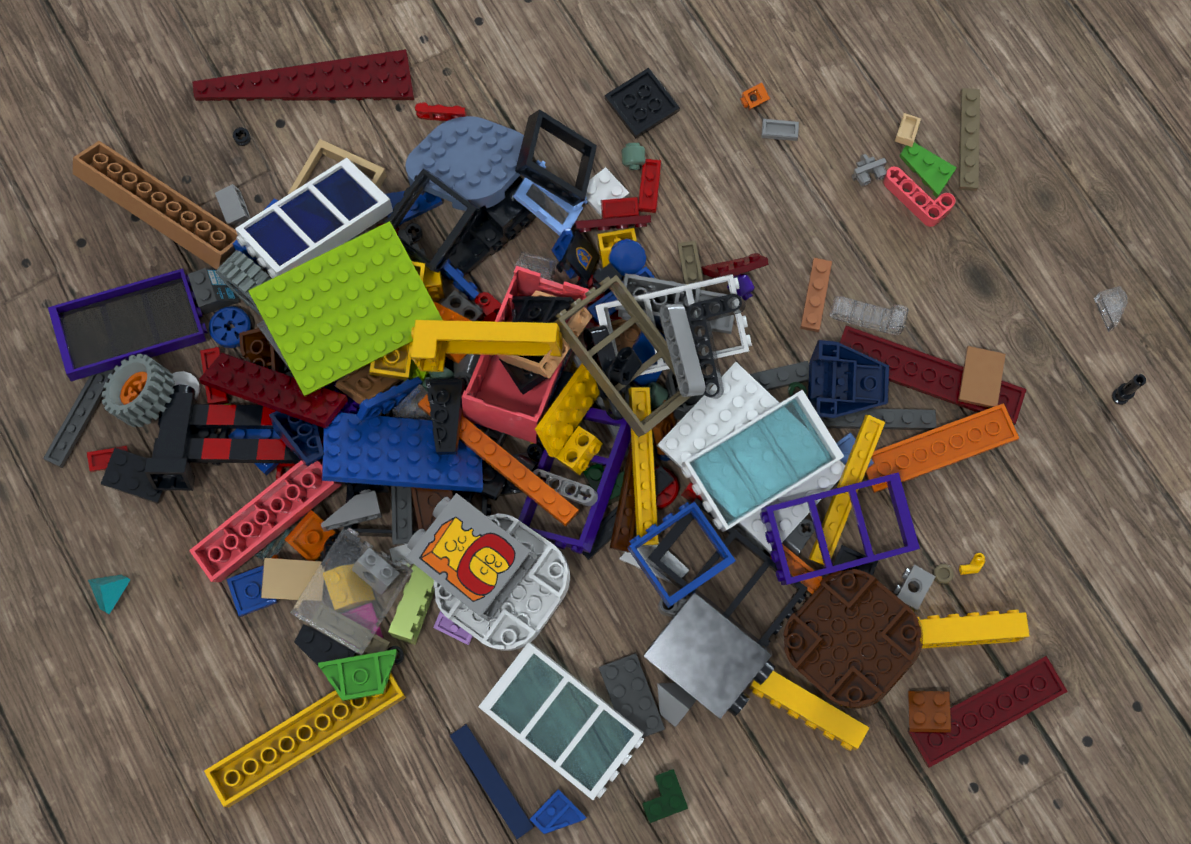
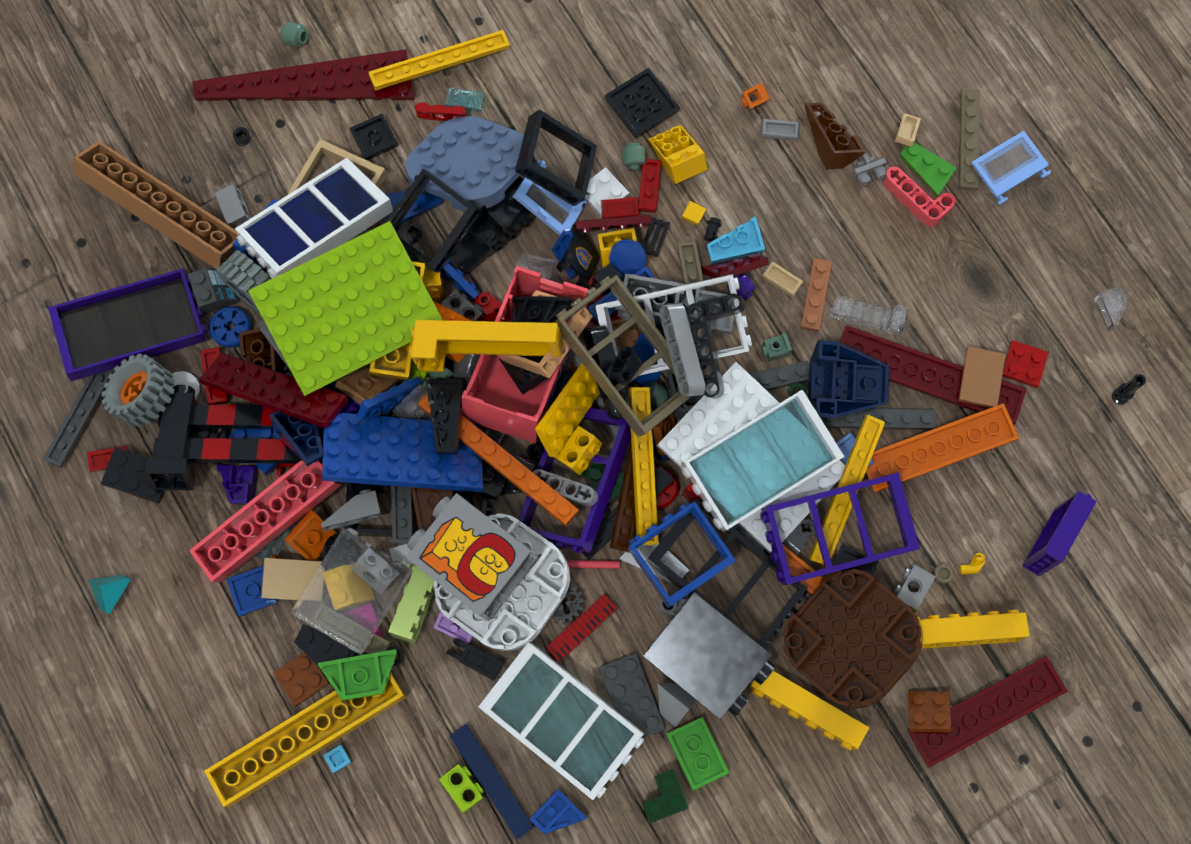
none -> dark purple slope [217,465,257,505]
none -> dark orange plate [274,653,330,707]
none -> sand green head [280,22,308,47]
none -> medium azure plate [323,745,352,773]
none -> black plate [349,113,398,160]
none -> yellow plate [368,30,510,91]
none -> lime brick [439,764,484,813]
none -> clear light blue plate [445,88,484,112]
none -> black hinge [446,638,504,681]
none -> red tile [546,594,618,663]
none -> dark grey gear [549,582,584,625]
none -> coral bar [567,560,620,569]
none -> black tile [642,217,670,257]
none -> yellow slope [649,125,708,184]
none -> bright green plate [666,717,729,791]
none -> yellow tile [682,201,706,226]
none -> black pin [703,217,721,242]
none -> medium azure wing [706,216,765,264]
none -> sand green brick [761,333,792,362]
none -> tan tile [762,261,803,298]
none -> reddish brown wedge [805,103,866,170]
none -> piece [971,131,1051,205]
none -> red plate [1002,340,1049,388]
none -> dark purple window [1022,491,1097,576]

